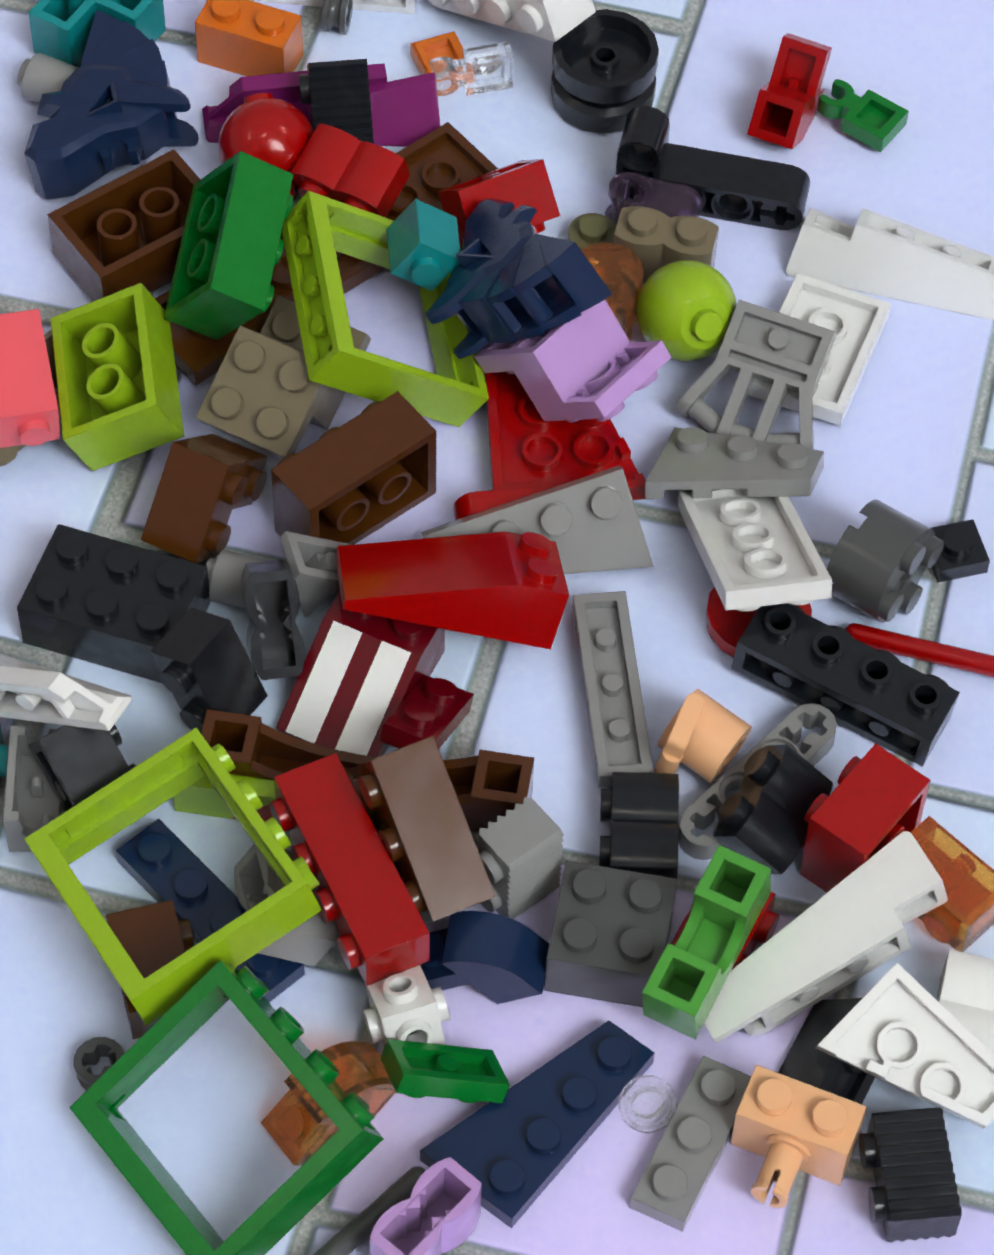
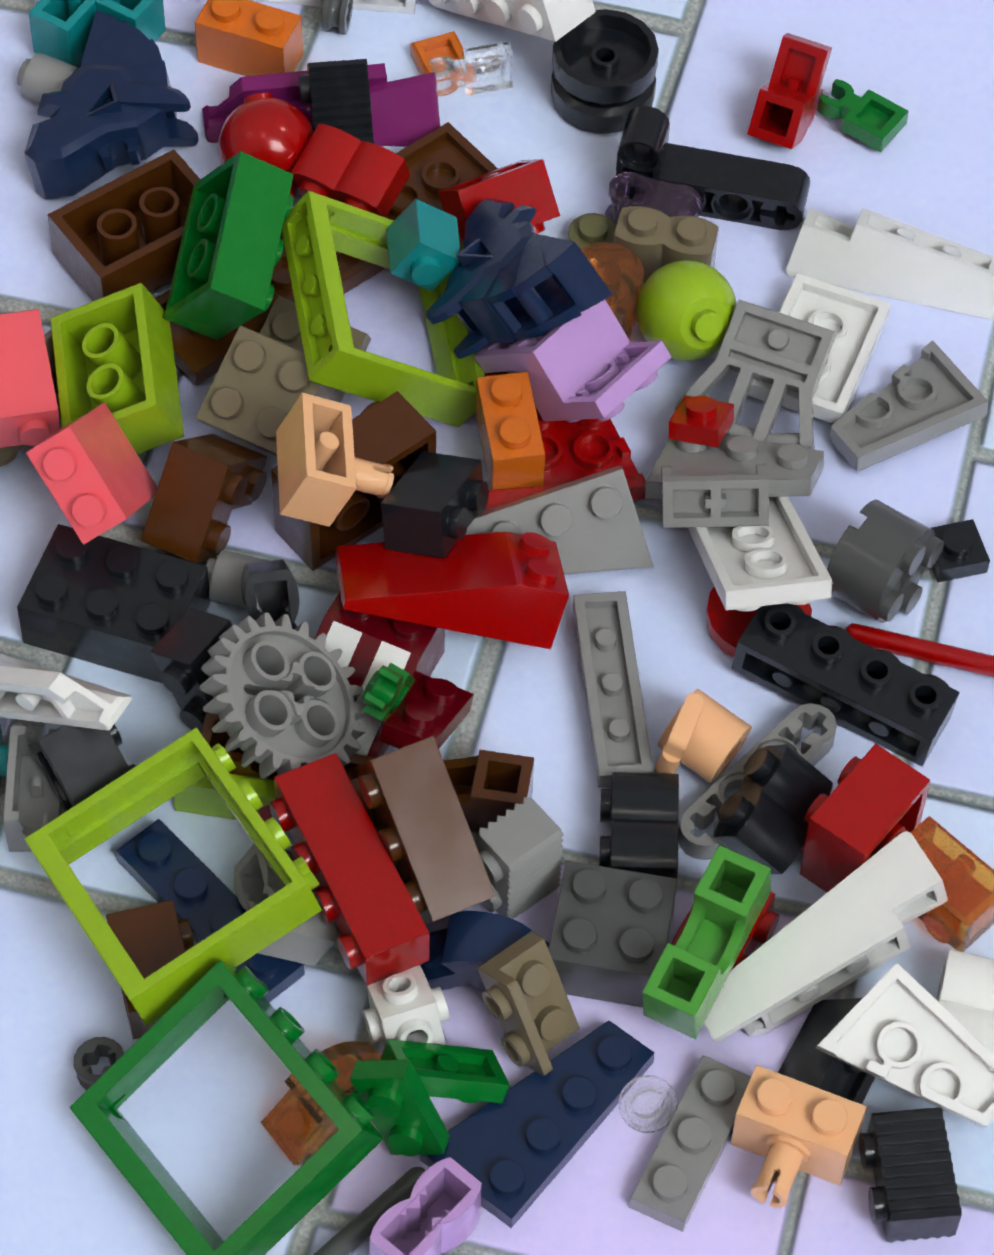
light grey slope [280,531,352,617] -> none
none -> coral brick [26,402,158,545]
none -> light grey gear [200,613,367,779]
none -> light nougat brick [276,392,394,527]
none -> green plate [350,1060,450,1156]
none -> green plate [362,663,415,723]
none -> black brick [381,451,489,558]
none -> orange brick [476,372,545,490]
none -> dark tan bracket [477,931,580,1076]
none -> light grey hinge [661,464,769,528]
none -> red plate [669,395,734,448]
none -> light grey wing [830,340,988,472]

